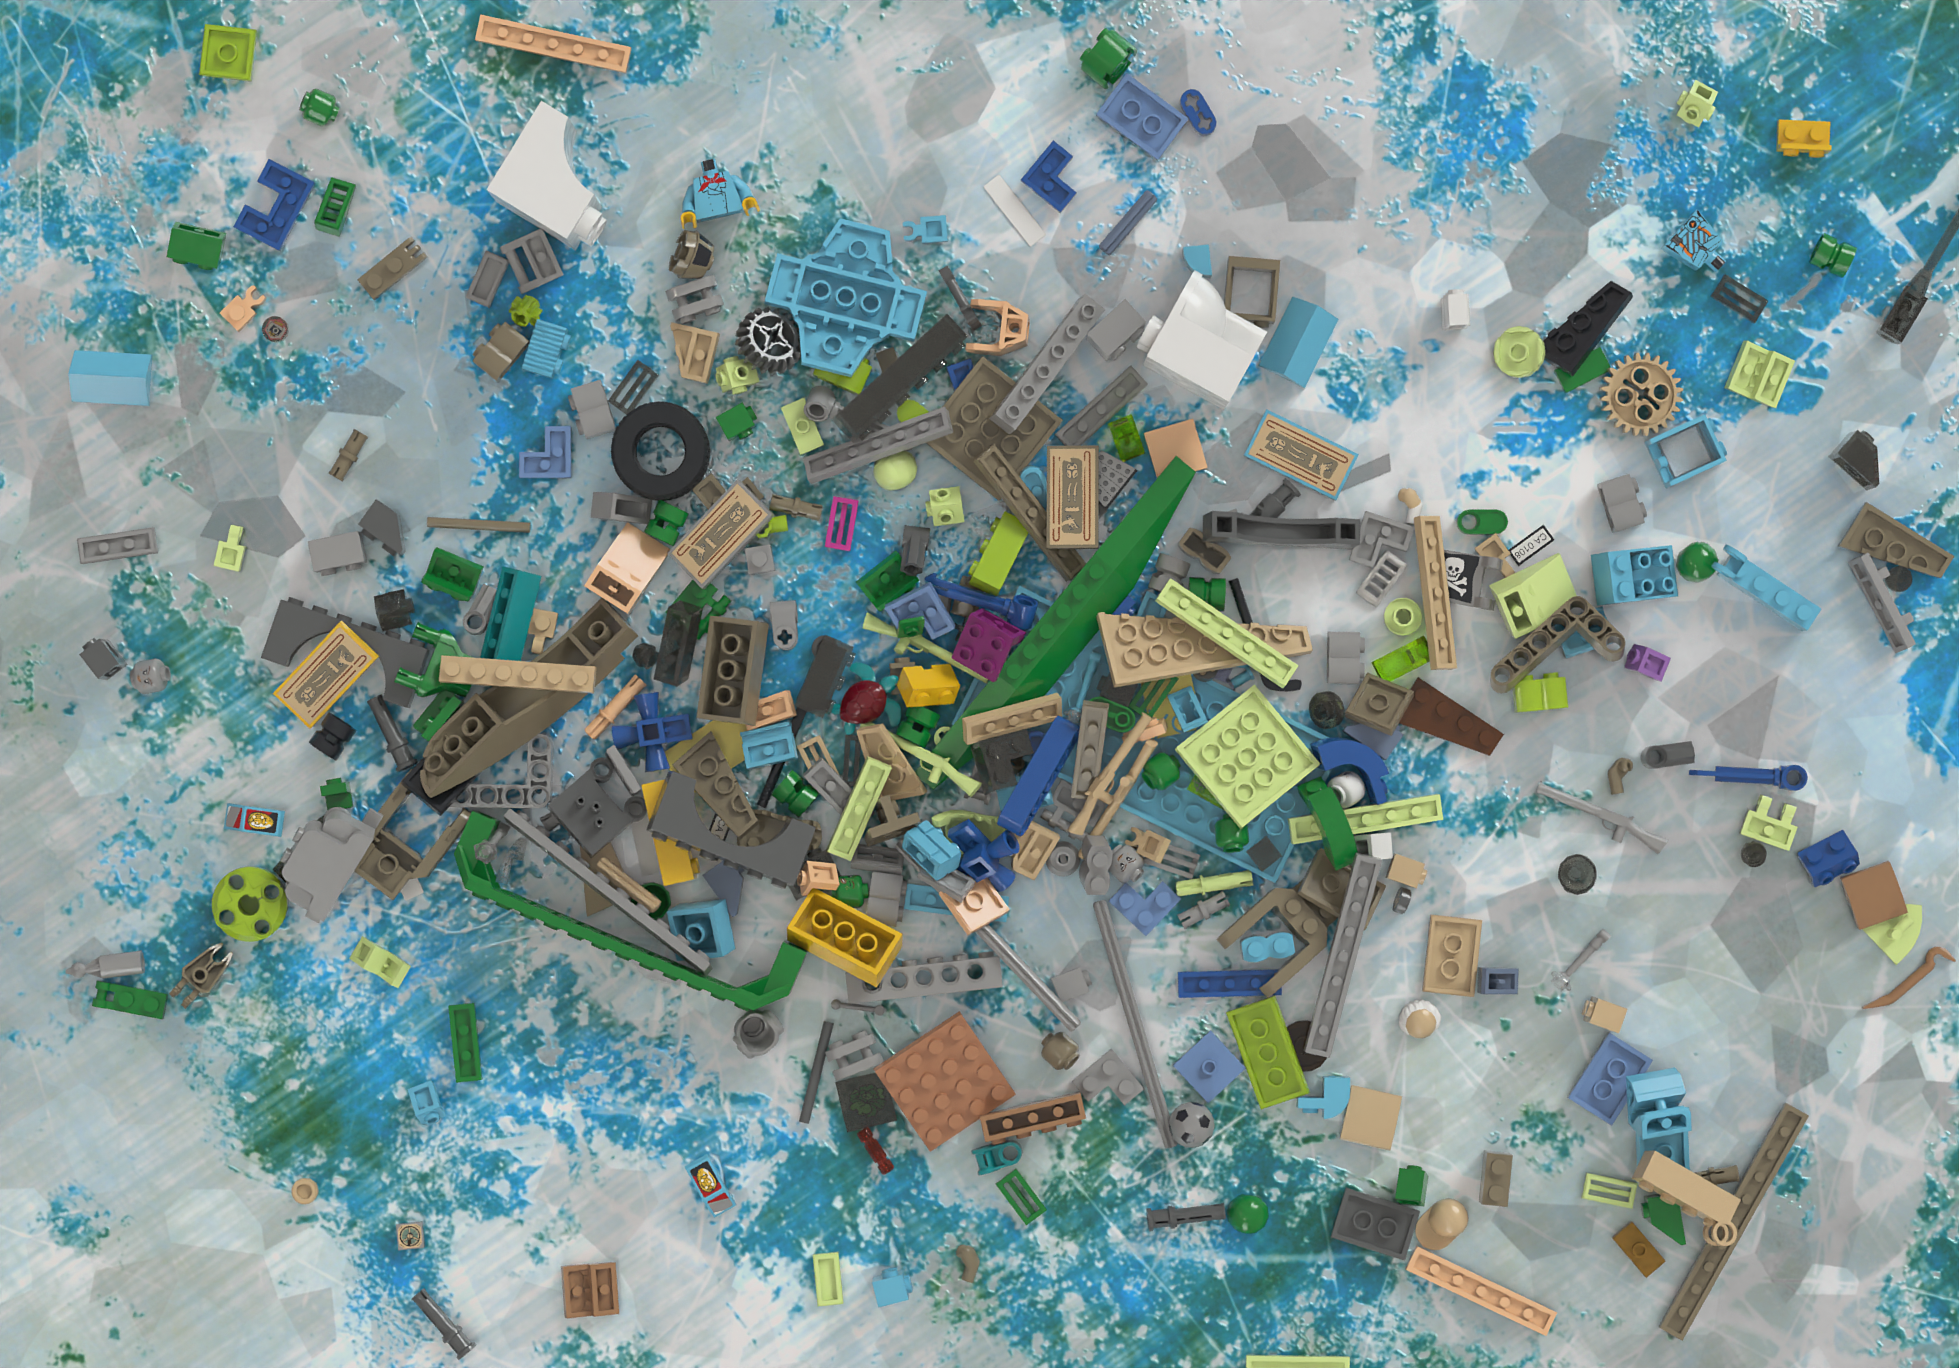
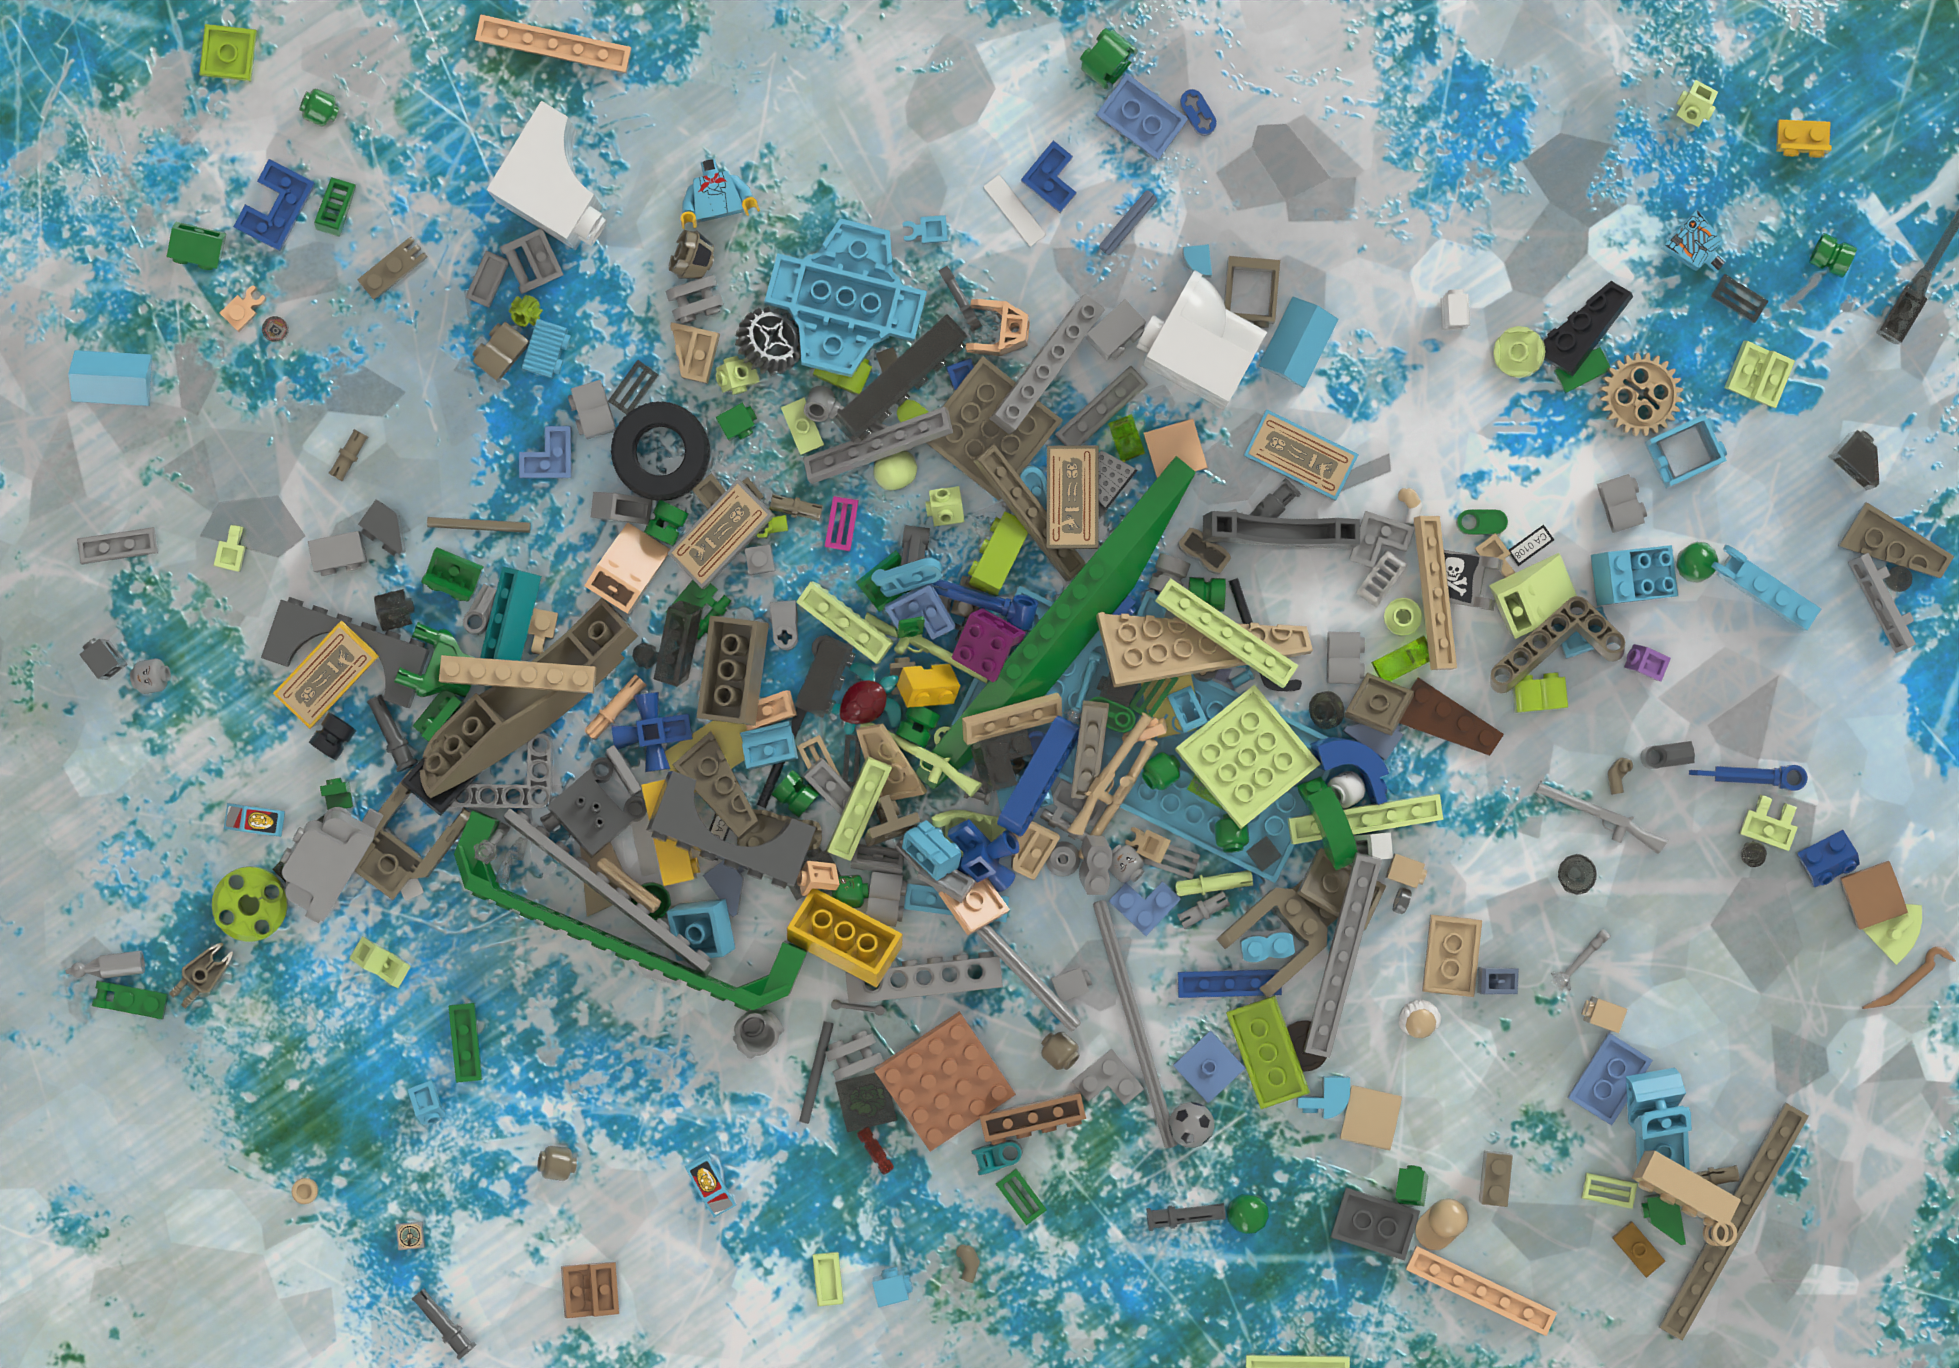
none -> dark tan head [537,1146,577,1181]
none -> yellowish green gear [796,581,894,664]
none -> medium azure plate [871,558,942,597]

